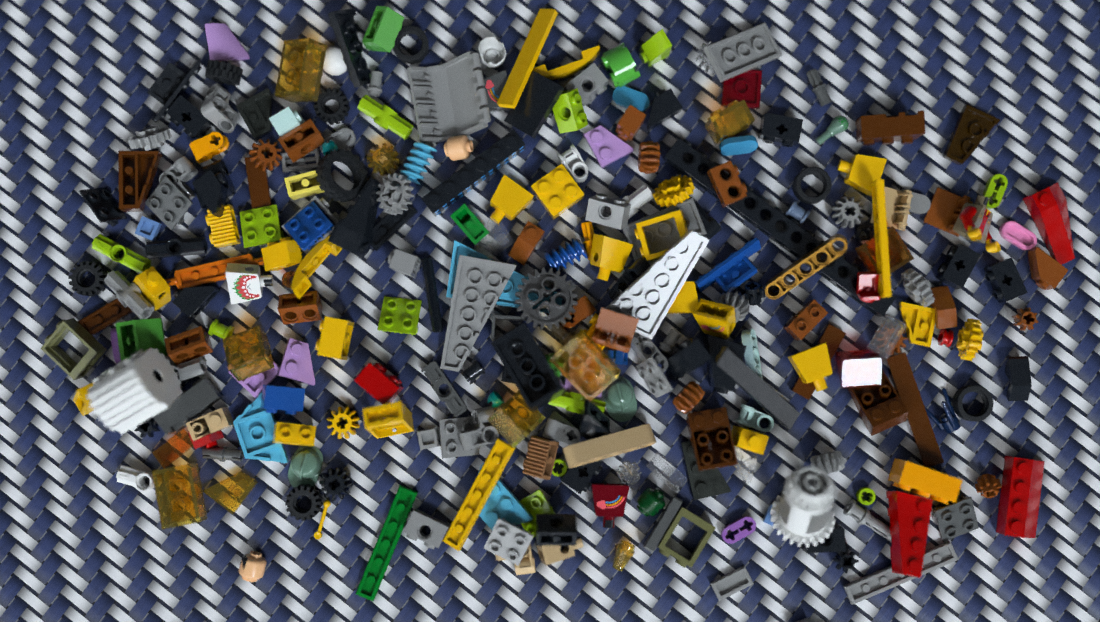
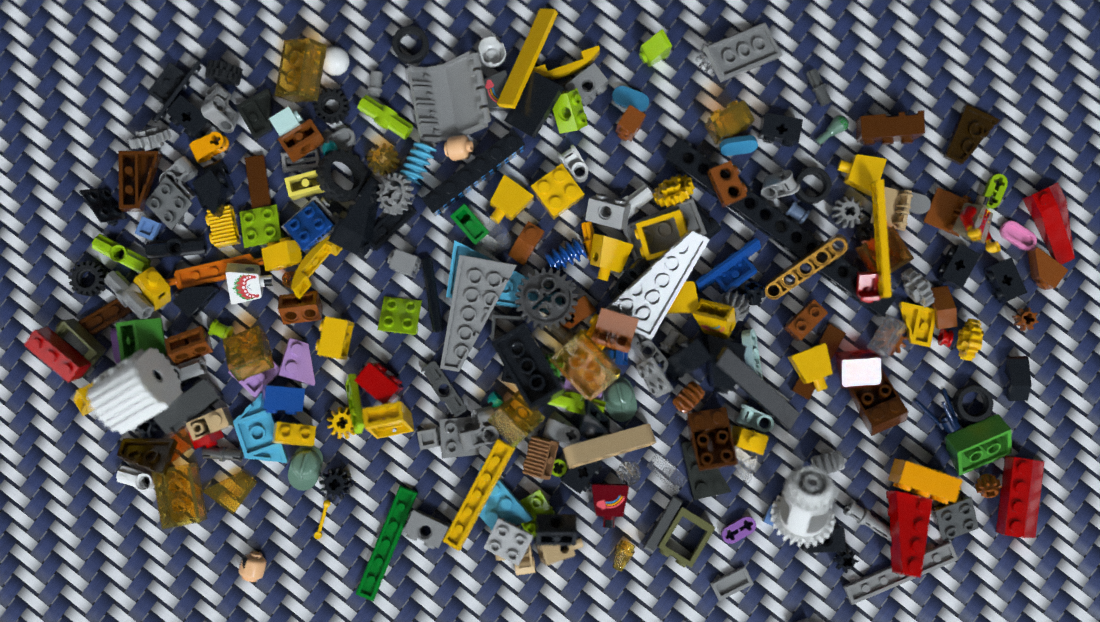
lavender slope [205,23,250,62] -> none
dark orange gear [249,139,283,172] -> none
black tyre [285,484,323,521] -> none
black wing [328,9,370,88] -> none
bright green slope [362,6,405,53] -> none
black bush [460,360,486,385] -> none
lavender wing [584,125,634,169] -> none
bright green brick [601,43,641,88] -> none
dark green head [637,487,665,517] -> none
dark orange gear [638,141,660,174] -> none
black slope [647,89,683,131] -> none
dark red tile [721,70,762,109] -> none
lime bush [856,487,876,505] -> none
reddish brown tile [886,352,944,468] -> none
none -> red brick [24,327,92,383]
none -> dark brown wing [117,438,178,477]
none -> lime tile [345,374,364,434]
none -> light grey piece [761,170,800,200]
none -> bright green slope [945,414,1012,476]

